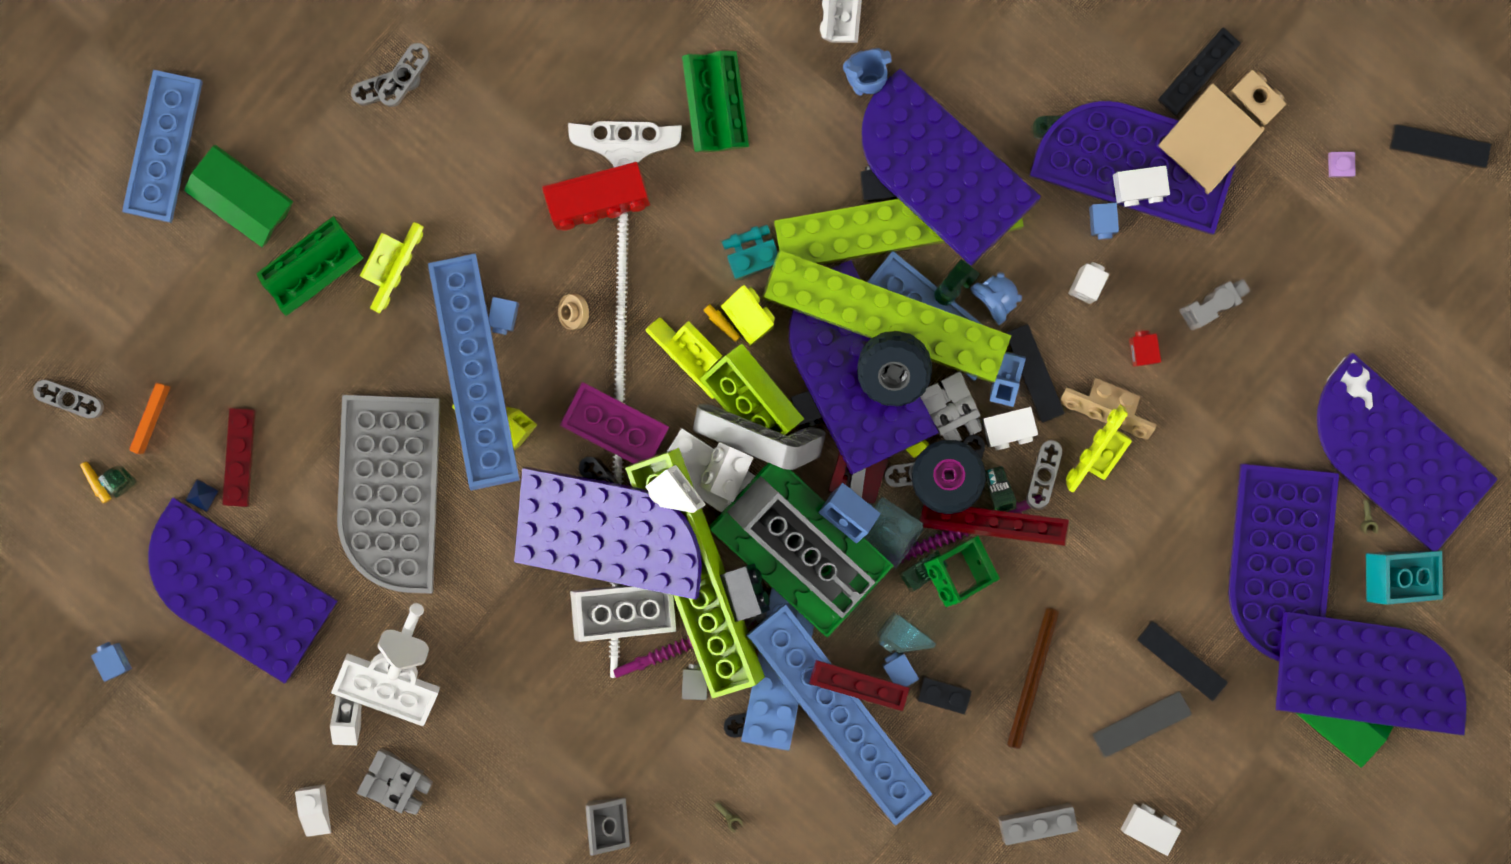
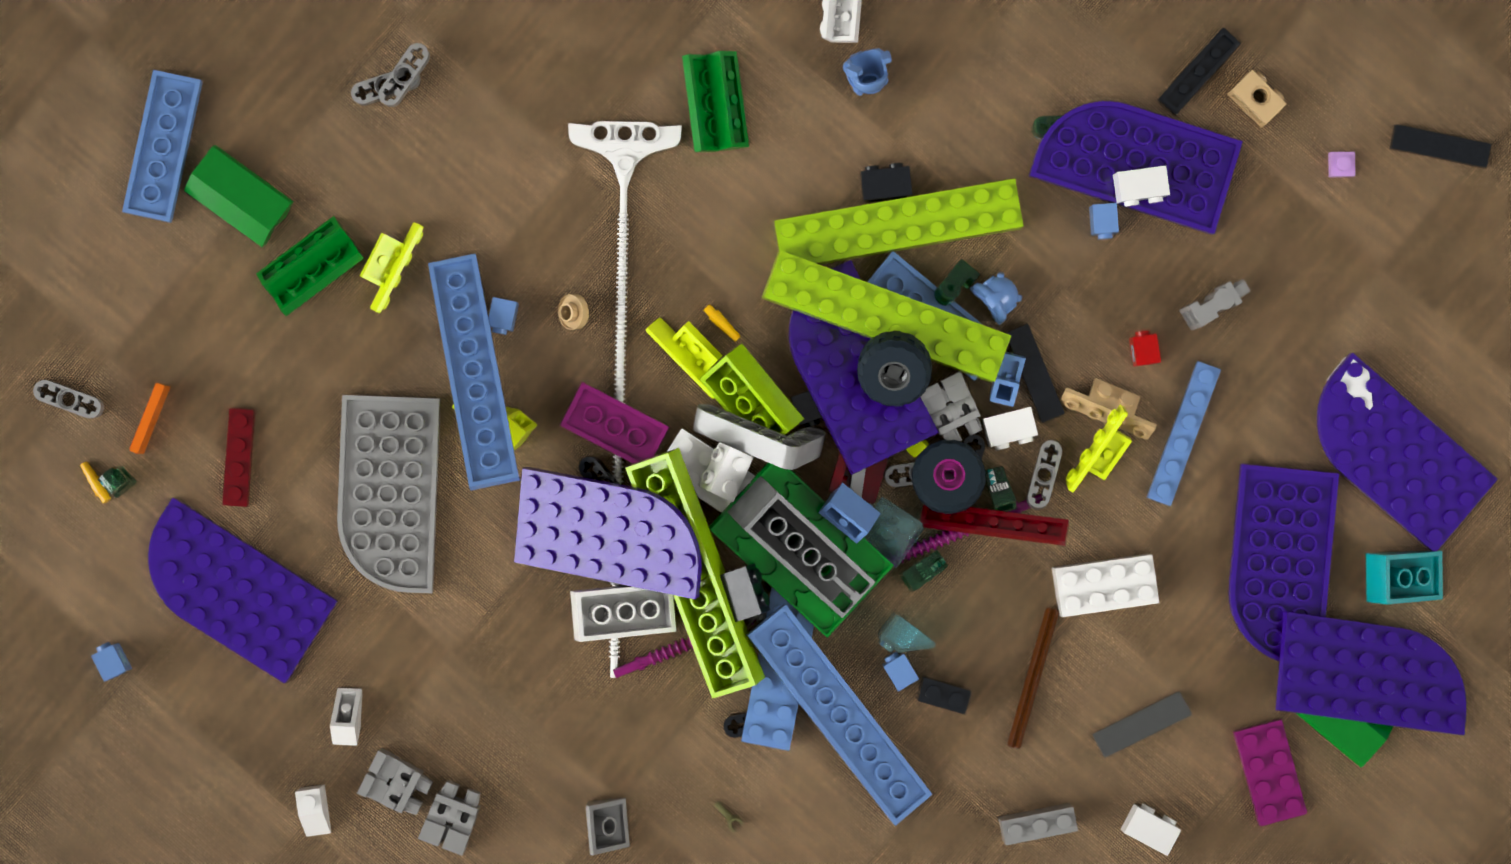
dark blue slope [185,479,219,512] -> none
white plate [331,603,440,726] -> none
red slope [542,162,651,231] -> none
white slope [646,465,706,513] -> none
light grey brick [682,664,707,700] -> none
neon yellow slope [721,285,775,346] -> none
teal brick [722,225,778,281] -> none
dark red plate [809,660,910,712] -> none
dark purple plate [862,69,1041,266] -> none
green window [924,536,1000,607] -> none
white brick [1068,262,1109,304] -> none
black tile [1136,621,1228,701] -> none
tan piece [1158,83,1265,194] -> none
olive hand [1361,500,1379,534] -> none
none -> light grey hips [418,780,481,856]
none -> white brick [1052,553,1159,617]
none -> medium blue plate [1146,361,1221,506]
none -> magenta plate [1233,719,1307,827]

